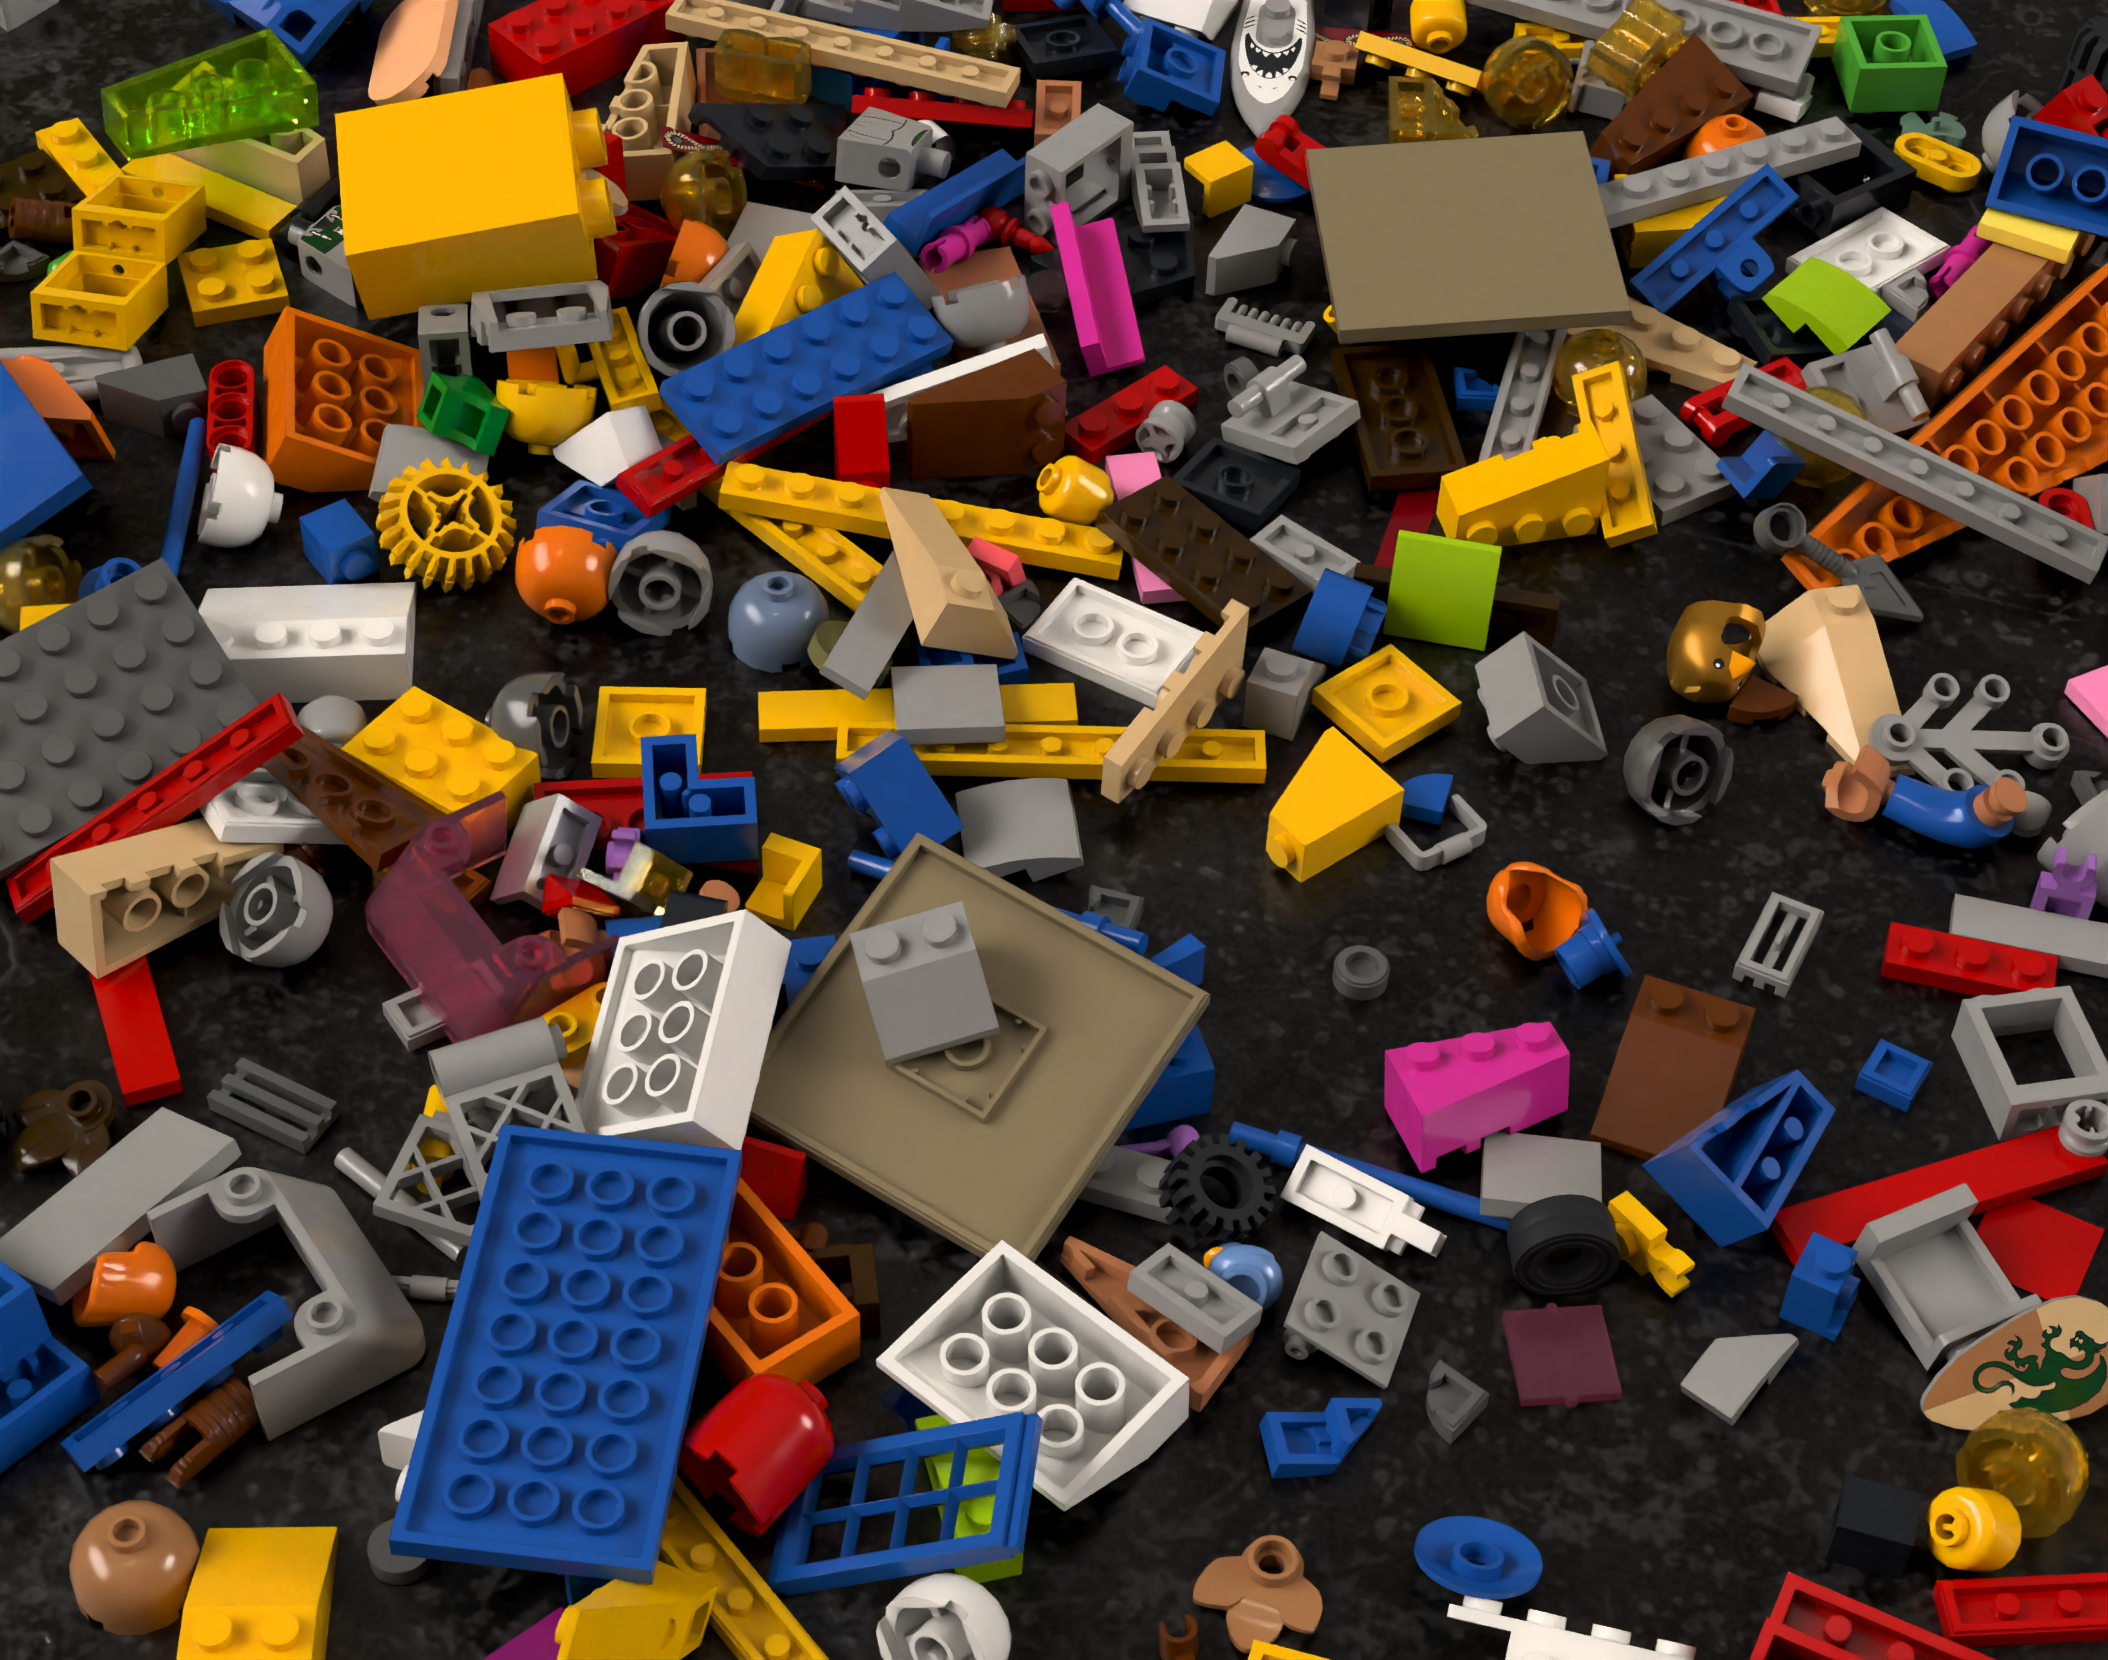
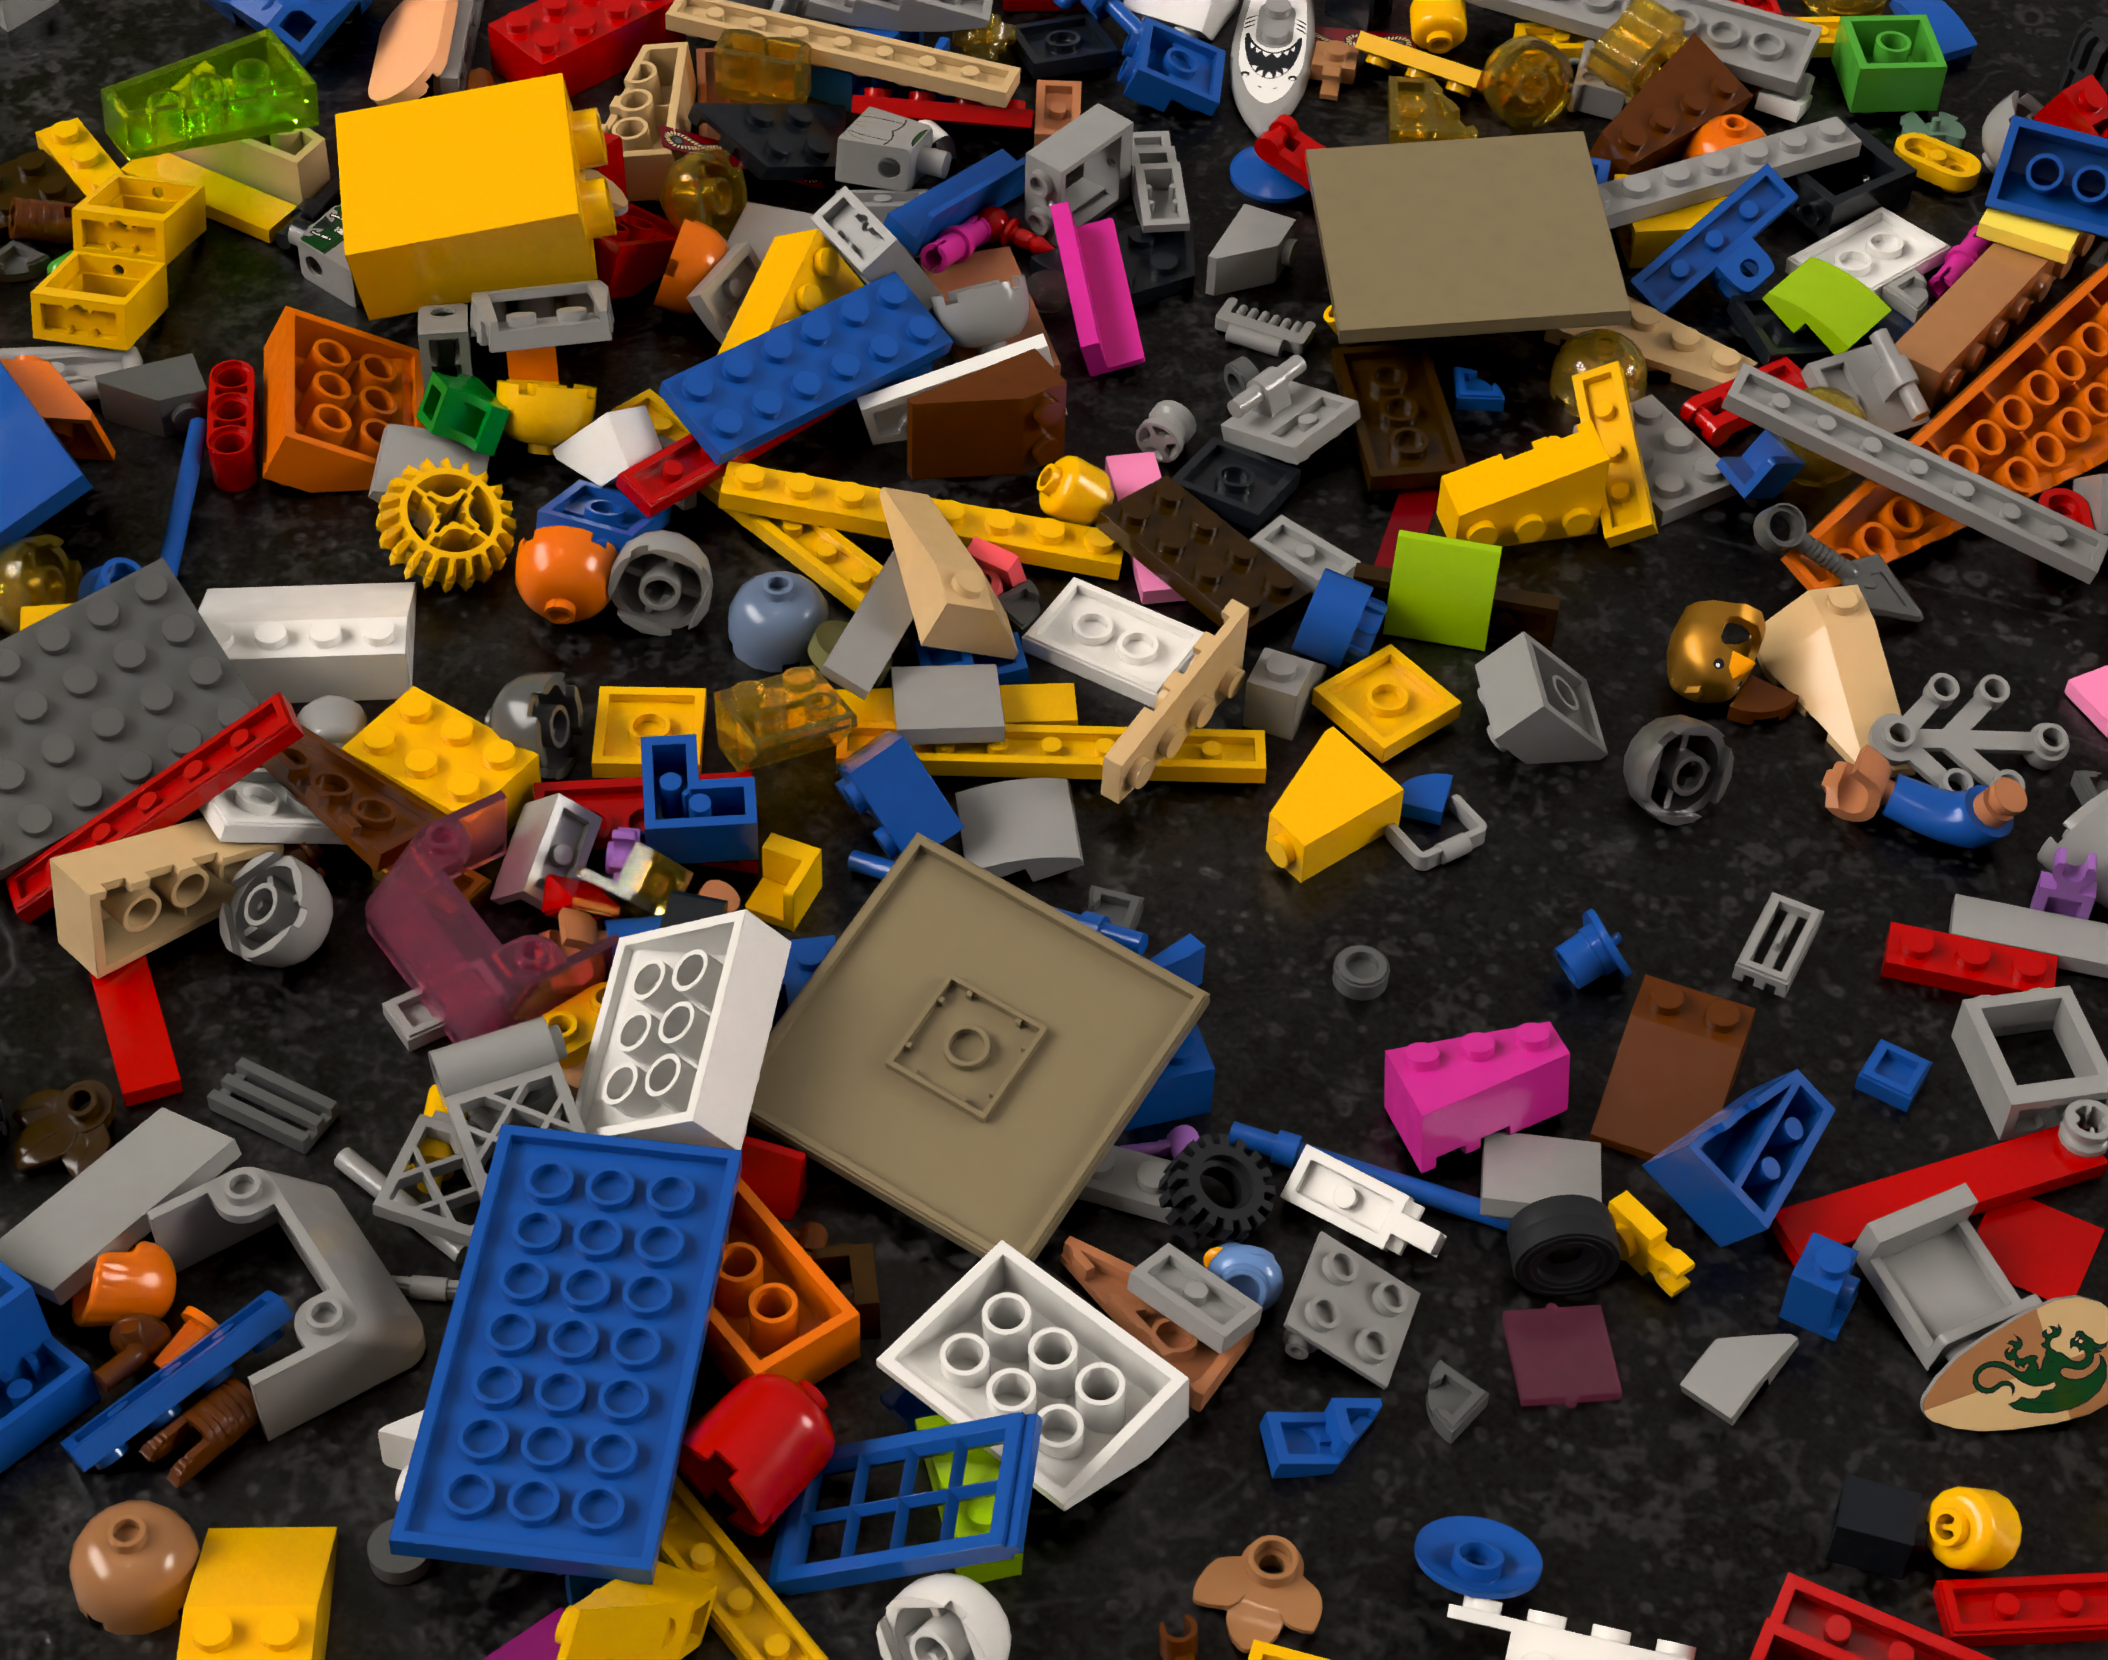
yellow plate [177,238,290,328] -> none
white cylinder [197,443,283,548] -> none
blue brick [299,499,379,585] -> none
yellow plate [555,306,663,414] -> none
light grey cone [637,281,736,378] -> none
red slope [833,393,890,489] -> none
light grey slope [849,901,1001,1066] -> none
red plate [1064,365,1199,465] -> none
yellow panel [1184,140,1254,218] -> none
light grey tile [1478,328,1568,462] -> none
orange hair [1486,861,1588,961] -> none
clear yellow cylinder [1956,1407,2089,1539] -> none
light grey hinge [2011,791,2052,838] -> none
none -> clear yellow slope [714,665,858,773]

